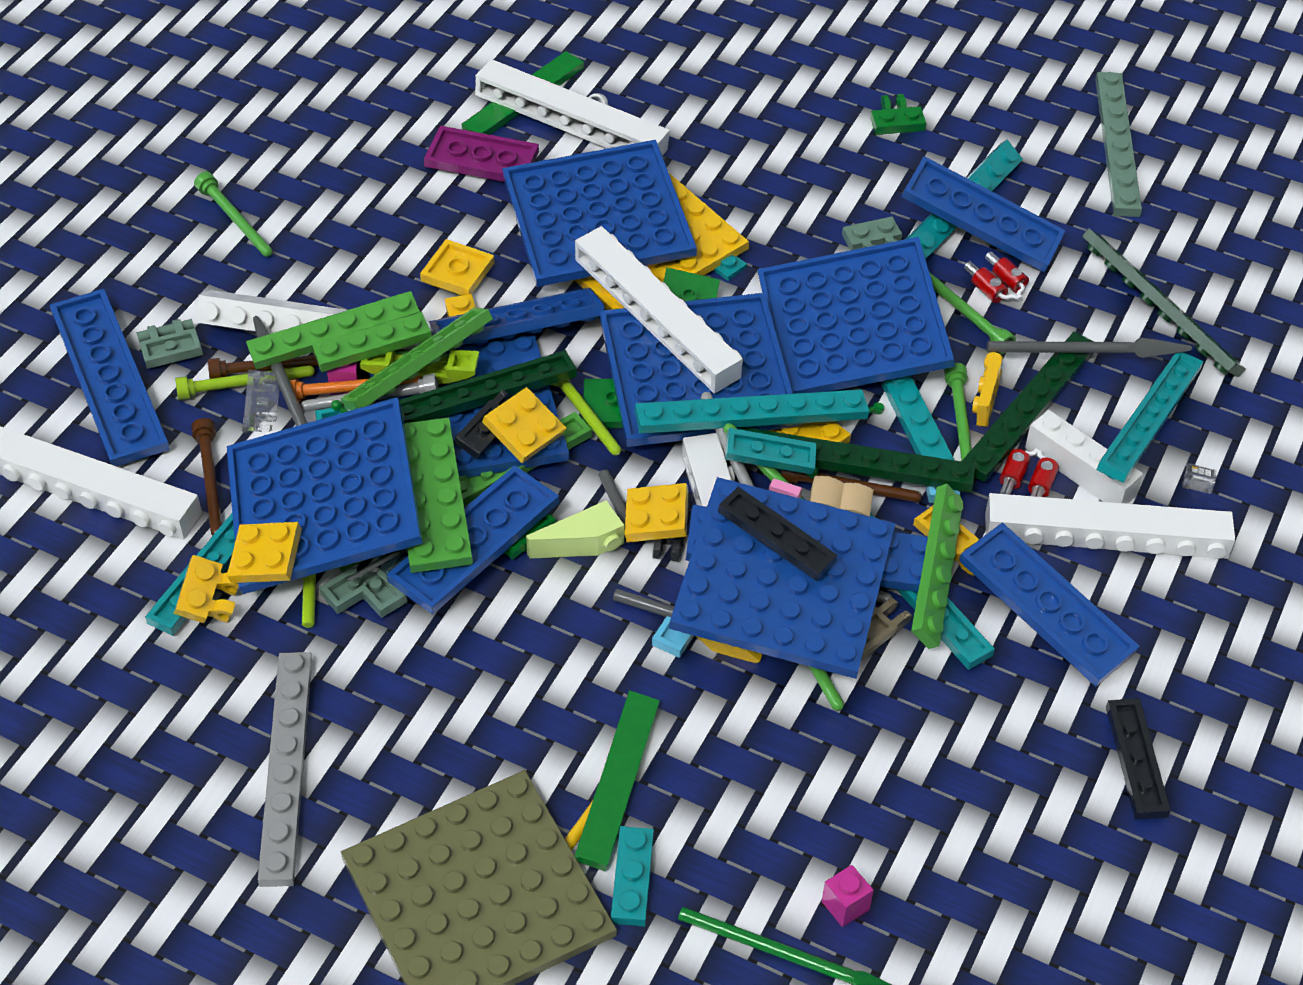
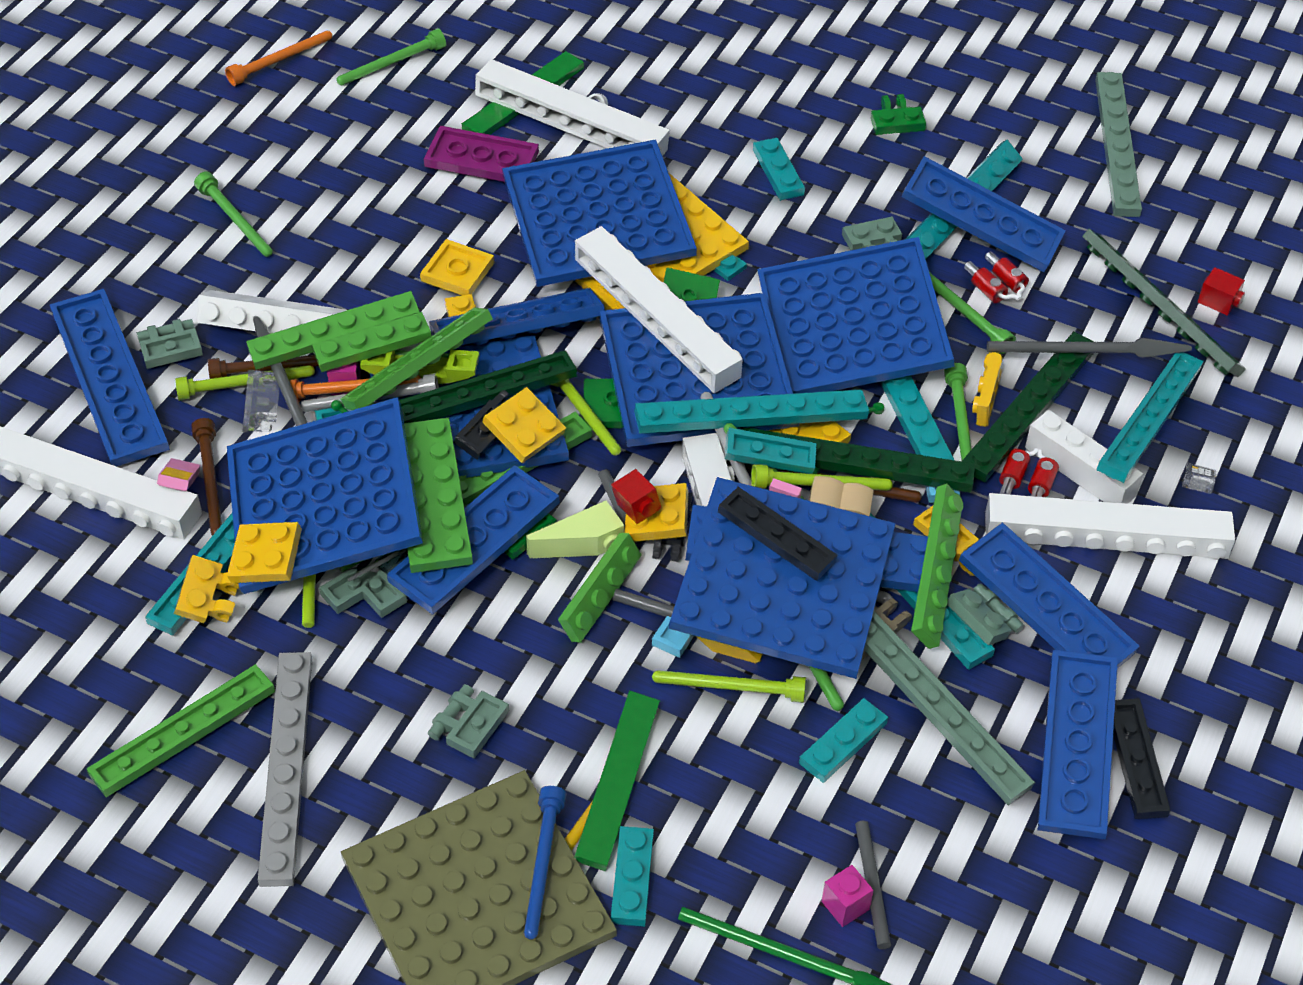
none -> bright green plate [86,664,275,797]
none -> bright pink tile [157,458,201,491]
none -> orange piece [225,30,332,86]
none -> bright green piece [336,28,446,85]
none -> sand green plate [427,684,509,758]
none -> blue piece [524,786,567,940]
none -> bright green plate [558,533,642,642]
none -> red brick [611,469,662,524]
none -> lime piece [652,670,806,703]
none -> lime piece [751,464,893,491]
none -> teal plate [753,138,805,201]
none -> teal plate [799,698,888,783]
none -> dark grey bar [855,820,891,949]
none -> sand green plate [864,611,1035,805]
none -> sand green plate [947,583,1025,645]
none -> blue plate [1037,650,1118,839]
none -> red brick [1198,267,1245,316]

